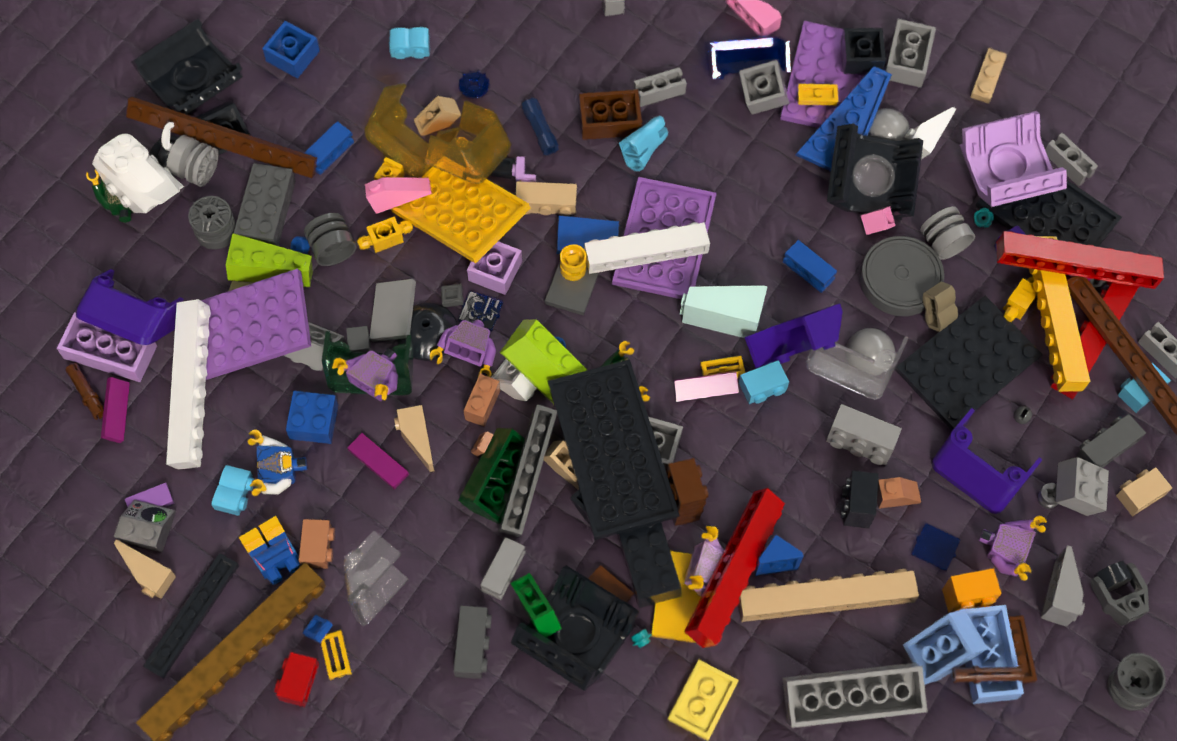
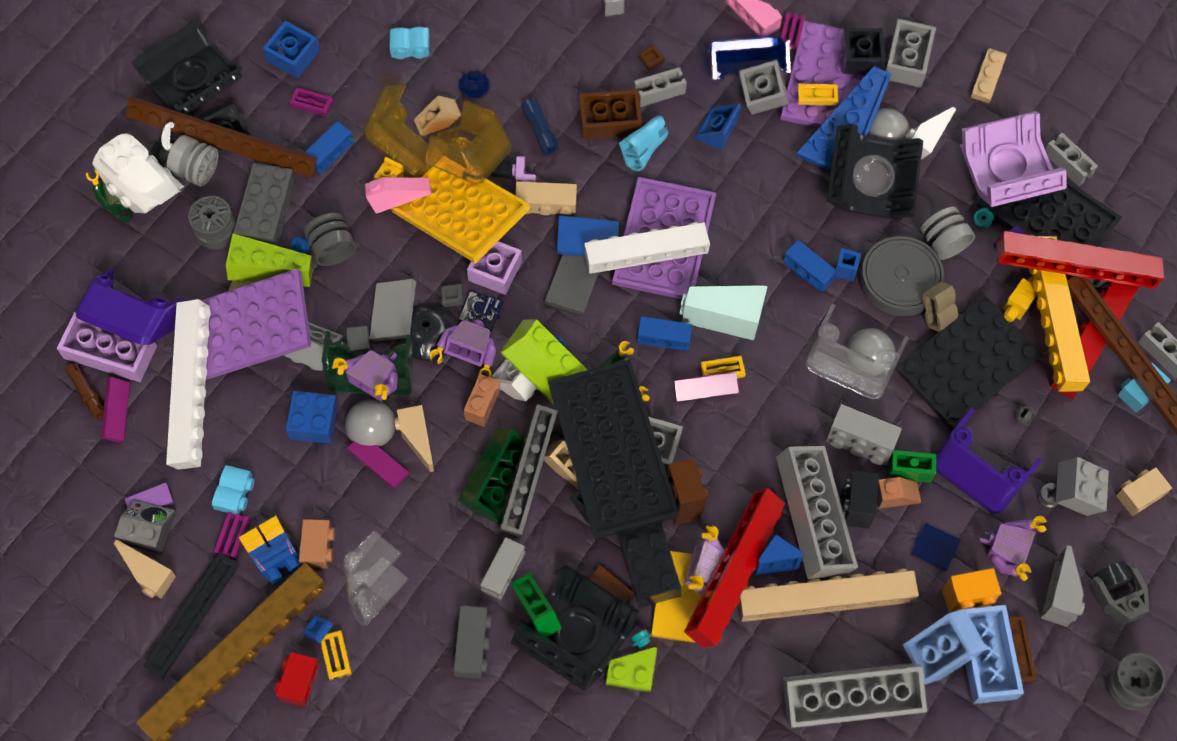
torso [247,430,307,496] -> none
yellow piece [357,216,413,253] -> none
nougat tile [471,431,493,457] -> none
yellow wheel [560,244,587,281] -> none
light yellow tile [668,659,739,741] -> none
medium azure brick [739,360,789,404] -> none
dark purple windscreen [745,303,843,369] -> none
bright pink brick [861,206,896,235] -> none
reddish brown pin [952,665,1024,684] -> none
dark grey brick [1076,414,1146,468] -> none
none -> magenta tile [214,512,250,559]
none -> magenta tile [289,87,333,117]
none -> light grey piece [345,399,396,447]
none -> lime wing [606,647,657,692]
none -> blue piece [637,316,693,351]
none -> reddish brown tile [638,45,665,71]
none -> blue slope [695,103,741,150]
none -> light grey brick [776,446,858,579]
none -> magenta tile [779,12,805,50]
none -> blue brick [834,248,861,282]
none -> green brick [888,450,936,483]

